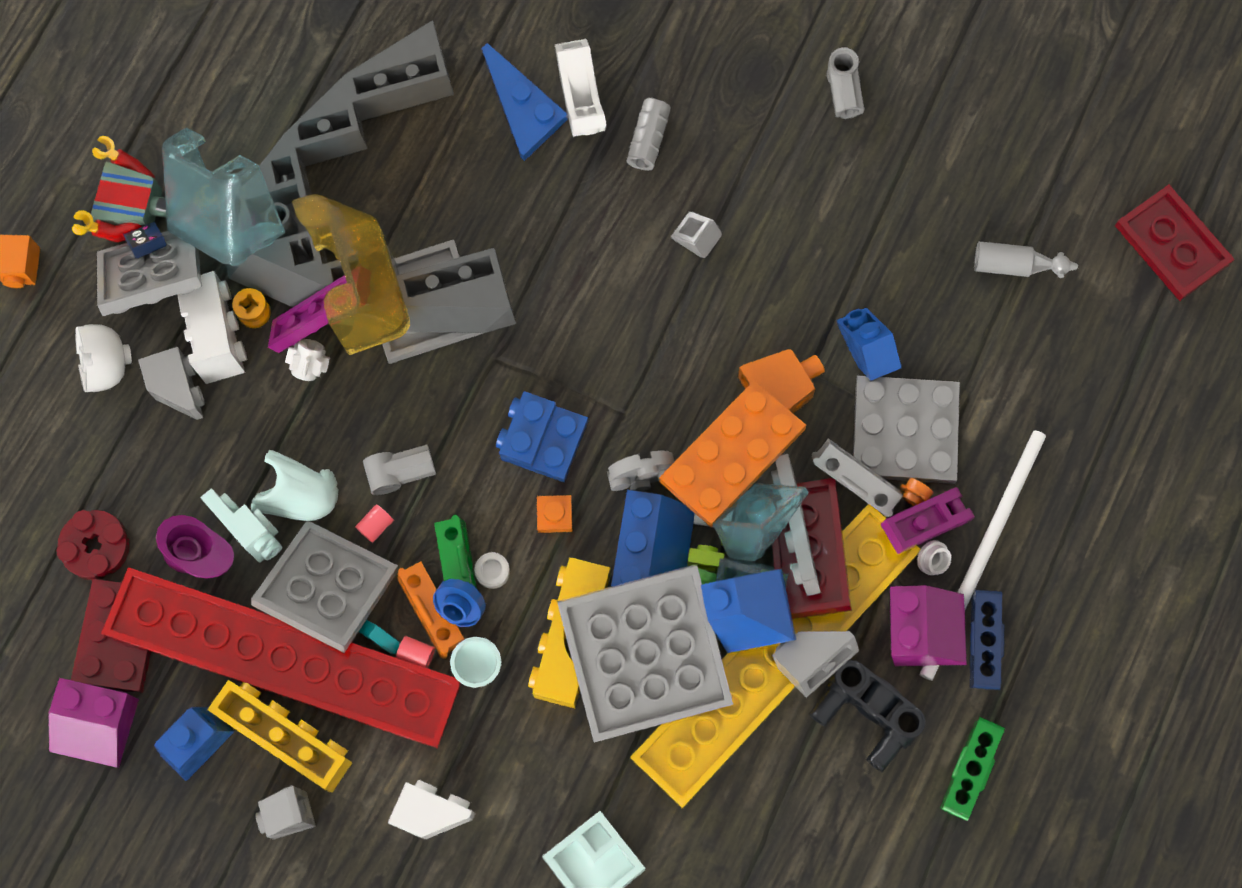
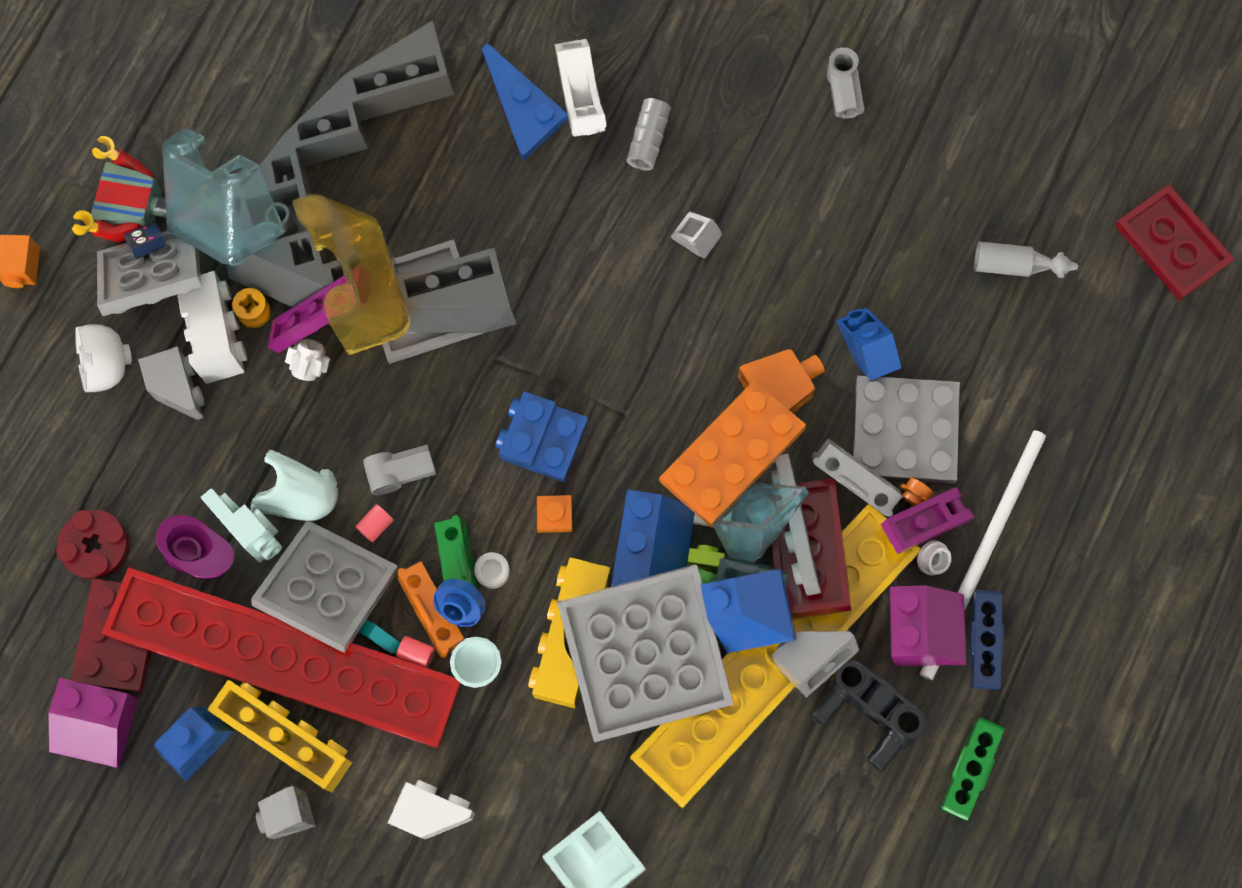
light grey plate [607,451,675,492] -> none

